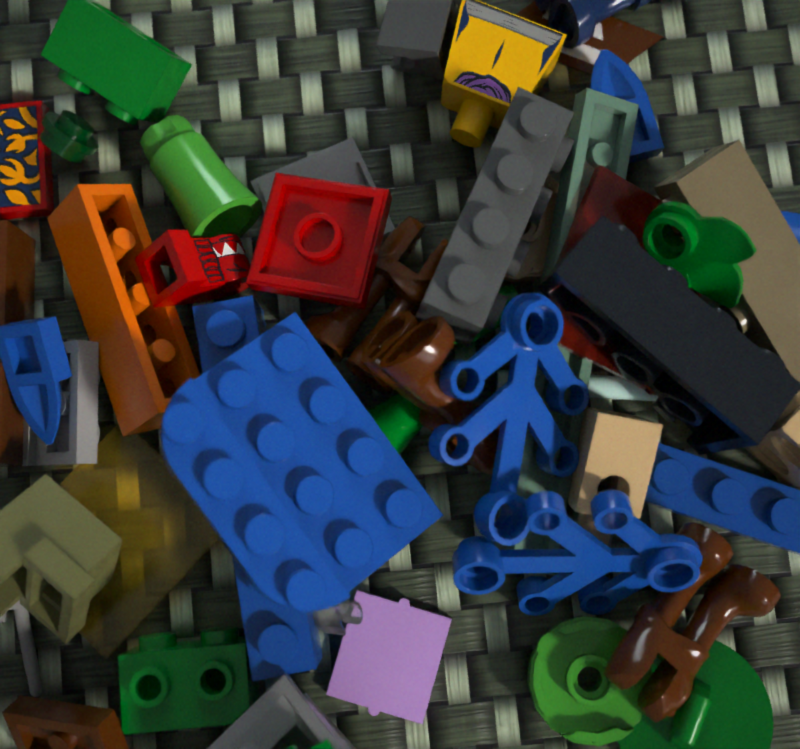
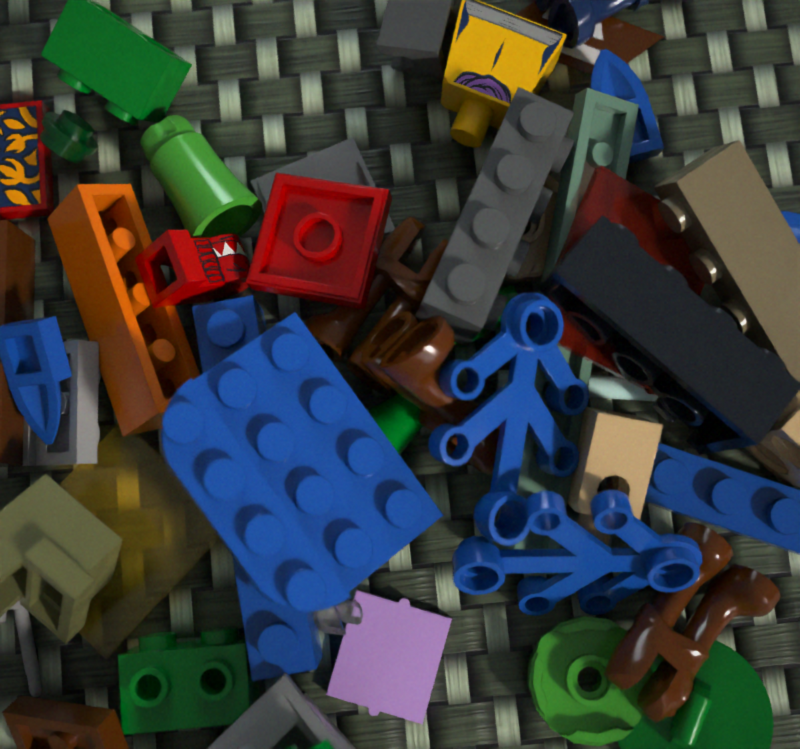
green plate [643,202,757,308] -> none

